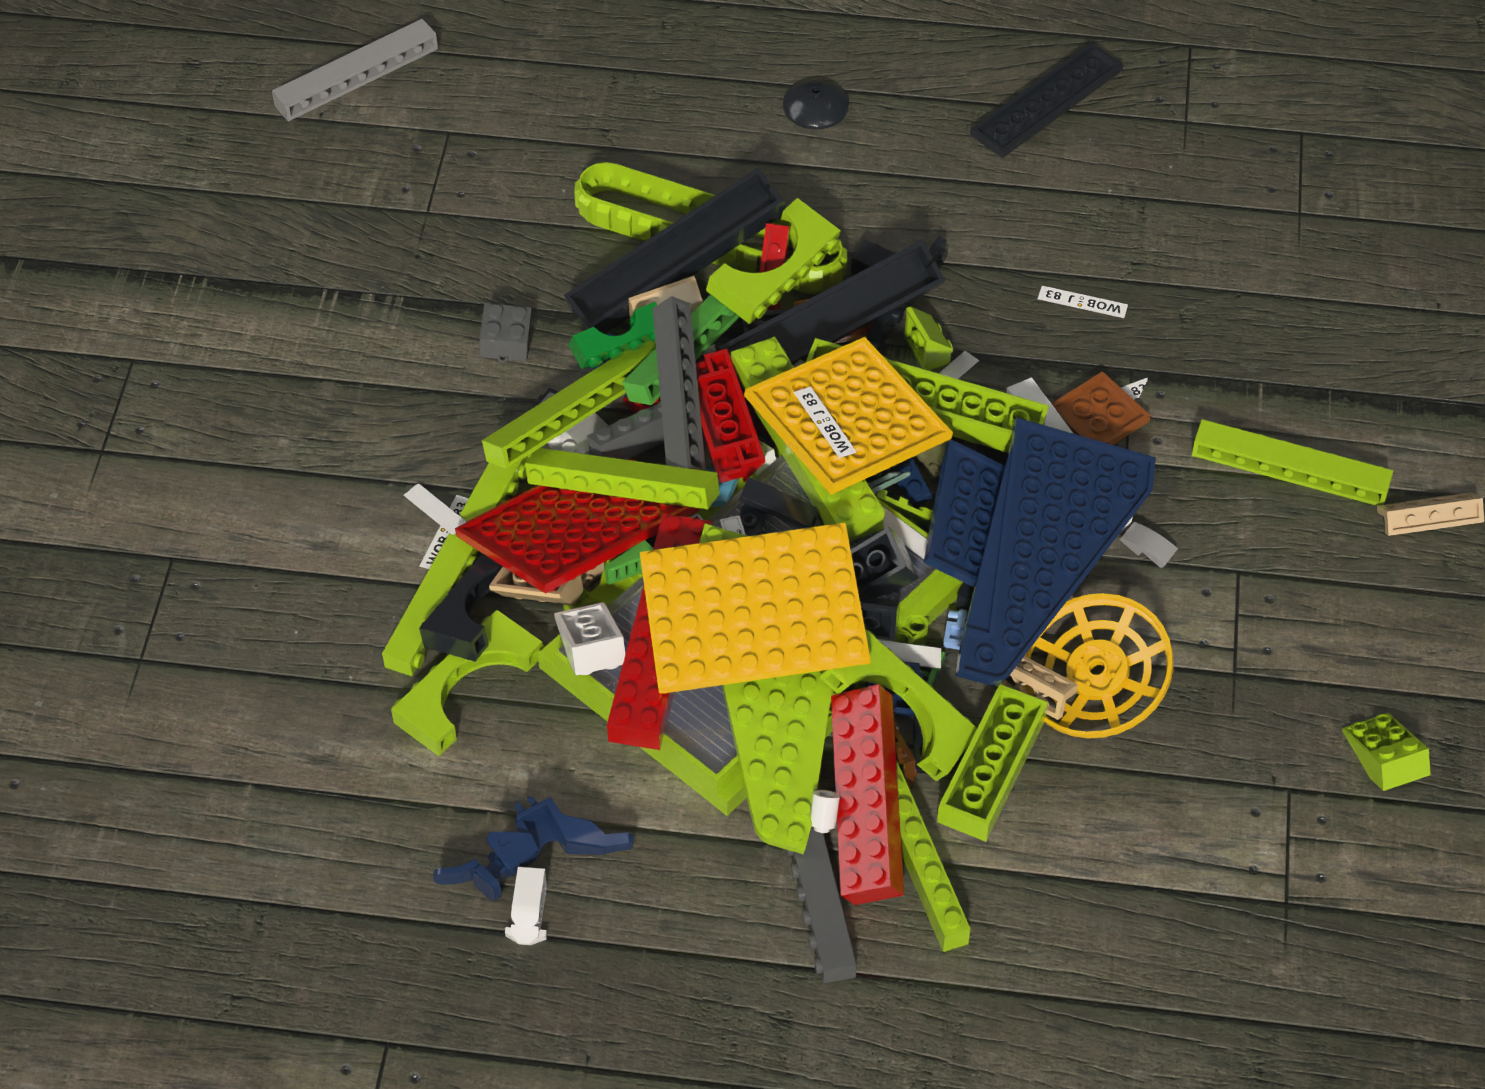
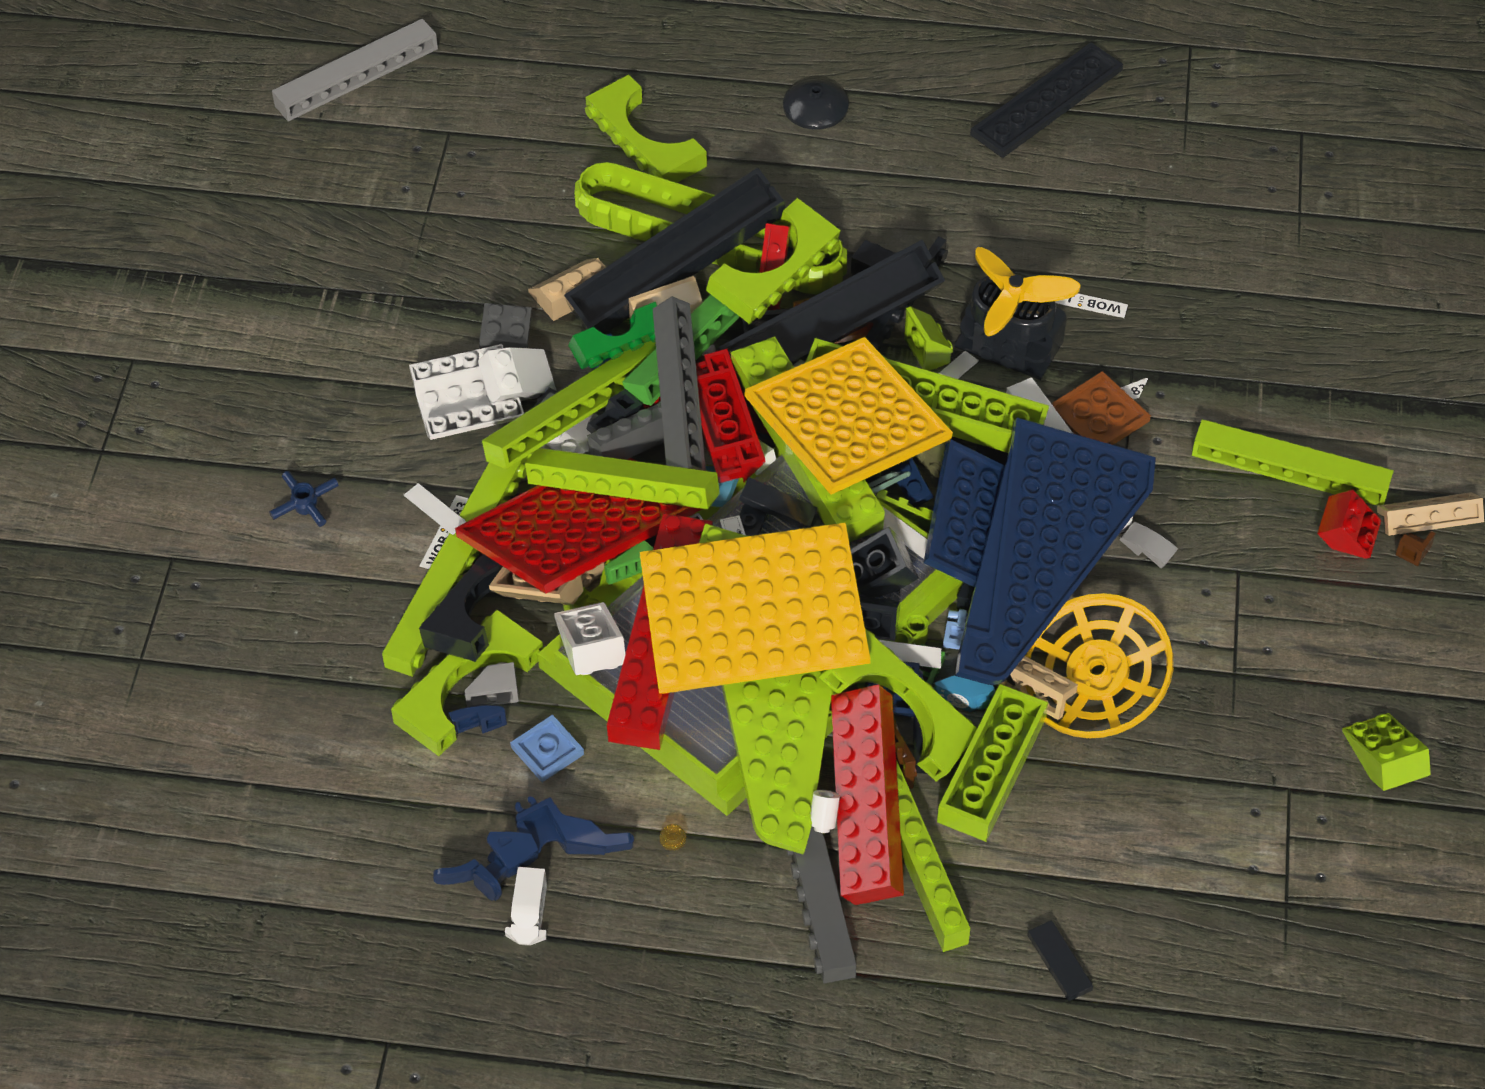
white sticker [794,387,857,458] -> none
none -> dark blue bar [269,471,339,527]
none -> white slope [409,344,524,440]
none -> dark blue slope [449,705,507,734]
none -> light grey slope [465,662,519,707]
none -> white slope [478,347,556,404]
none -> medium blue plate [510,715,584,782]
none -> tan slope [528,258,606,321]
none -> lime arch [585,75,707,183]
none -> black brick [586,389,642,433]
none -> clear yellow plate [660,824,686,850]
none -> dark azure slope [934,675,995,712]
none -> black brick [955,247,1080,380]
none -> black tile [1027,920,1093,1002]
none -> red slope [1317,490,1381,559]
none -> reddish brown panel [1396,531,1436,566]

